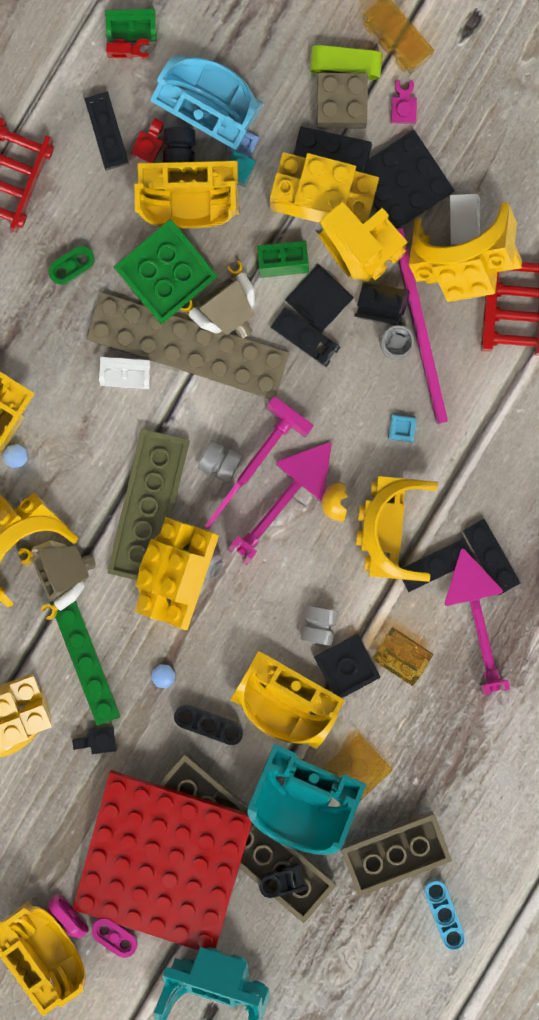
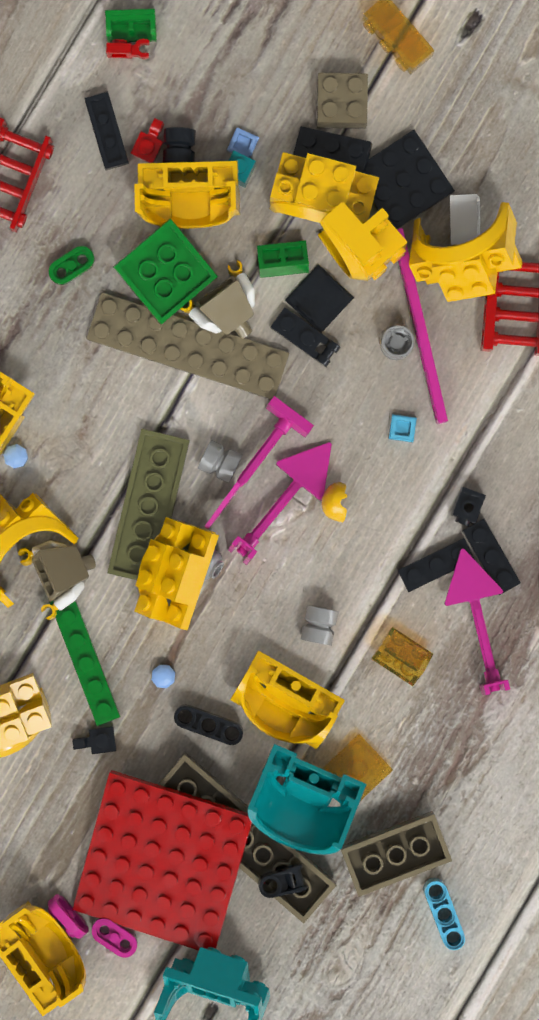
white hinge [99,357,151,389] -> none
medium azure piece [150,54,264,150] -> none
lime beam [309,45,383,80] -> none
black plate [314,634,381,698] -> none
black plate [354,282,410,326] -> none
yellow piece [355,476,438,582] -> none
dark pink plate [391,80,417,124] -> none
none -> black brick [451,487,486,526]

